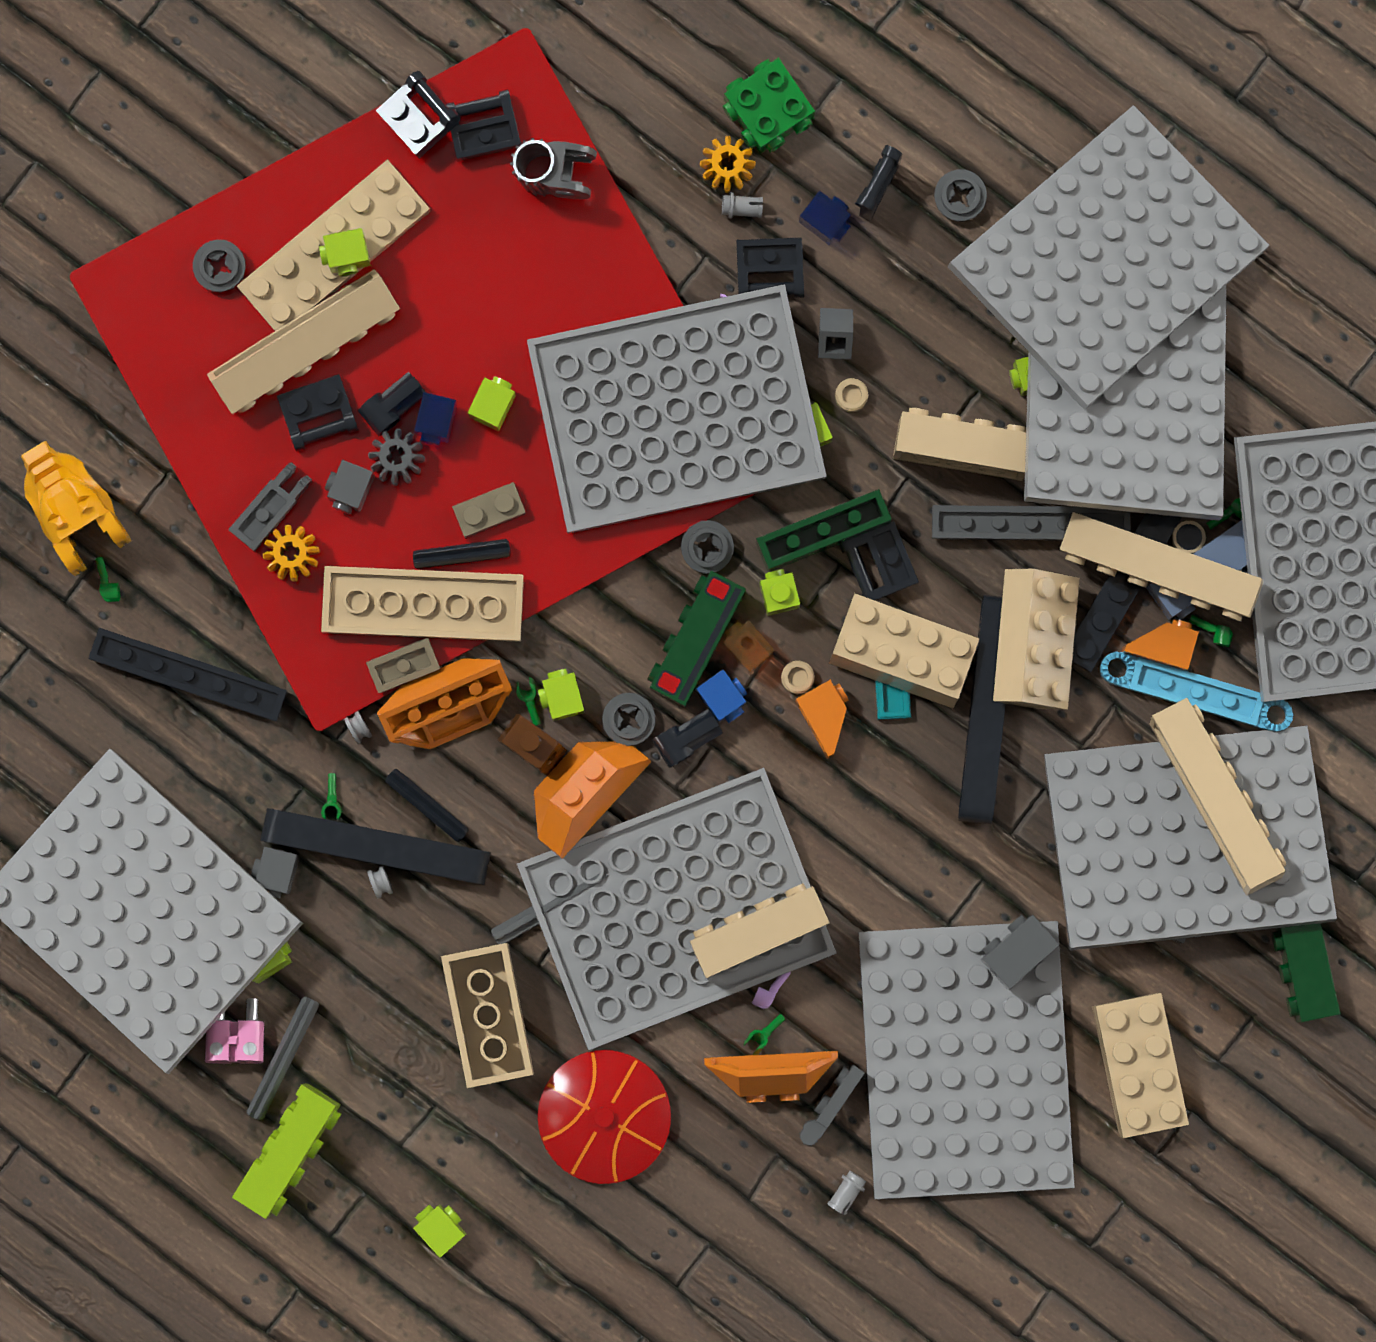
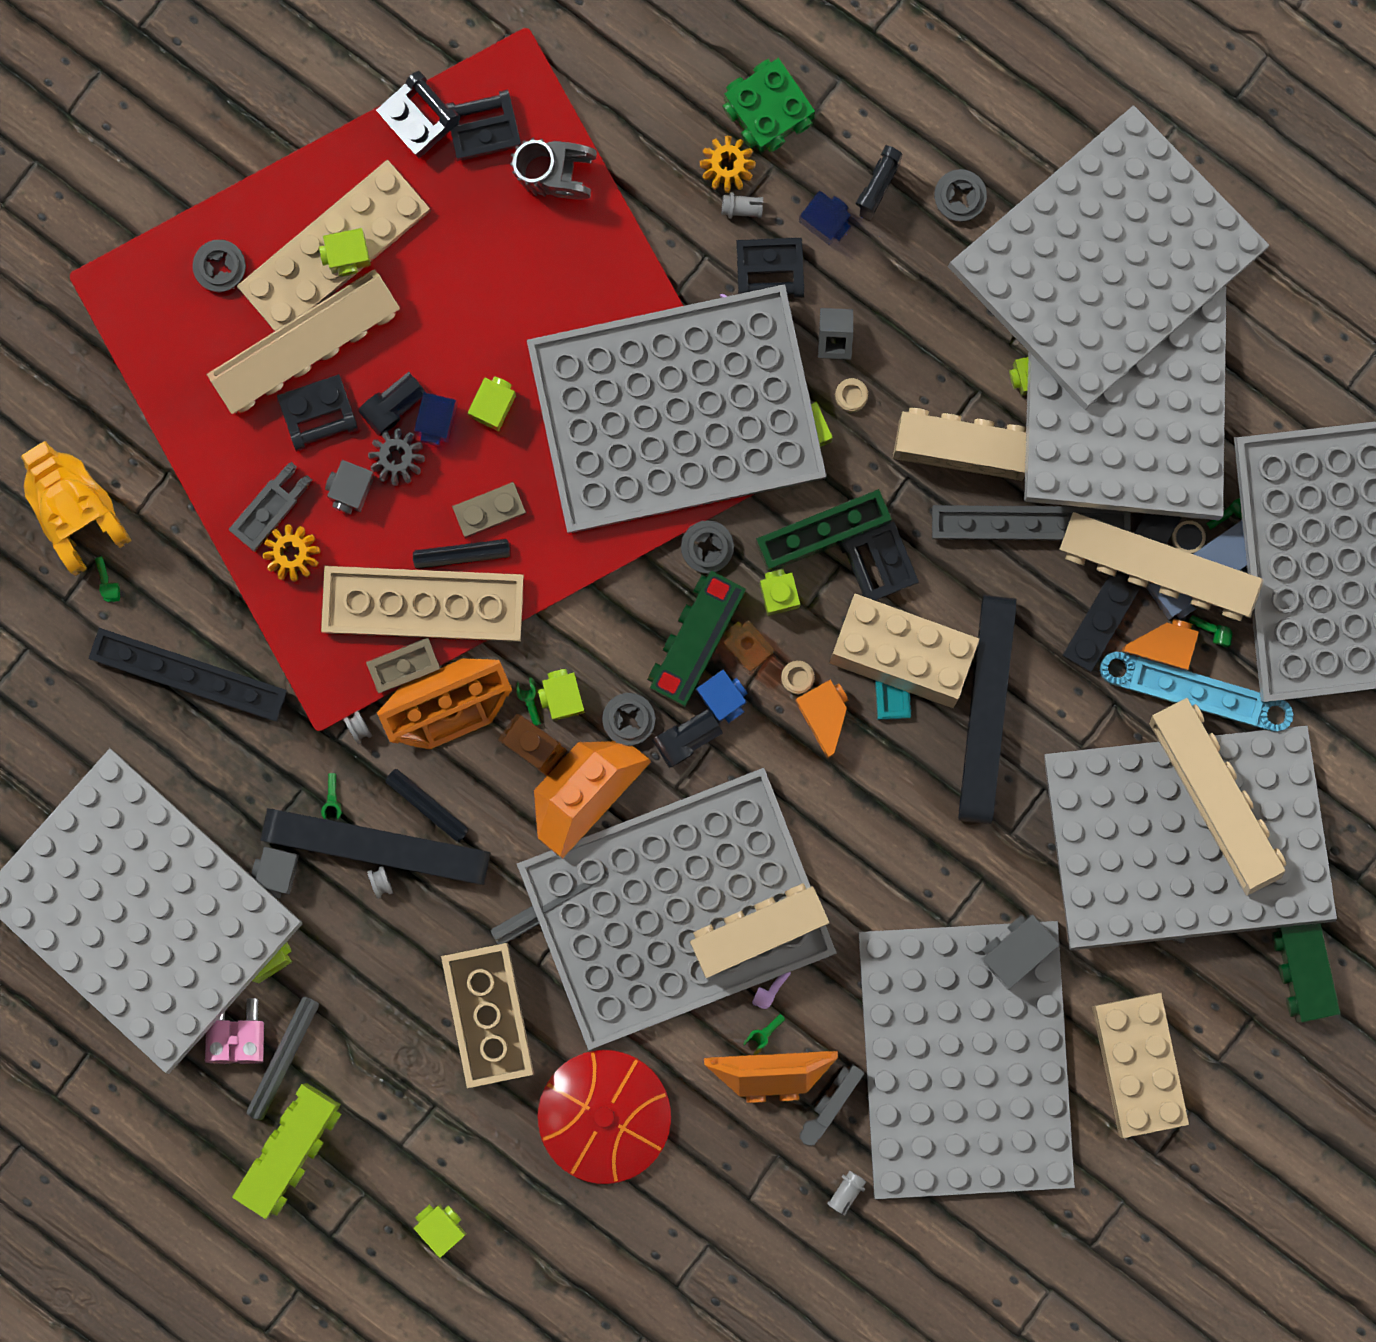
tan brick [993,569,1080,709] -> none

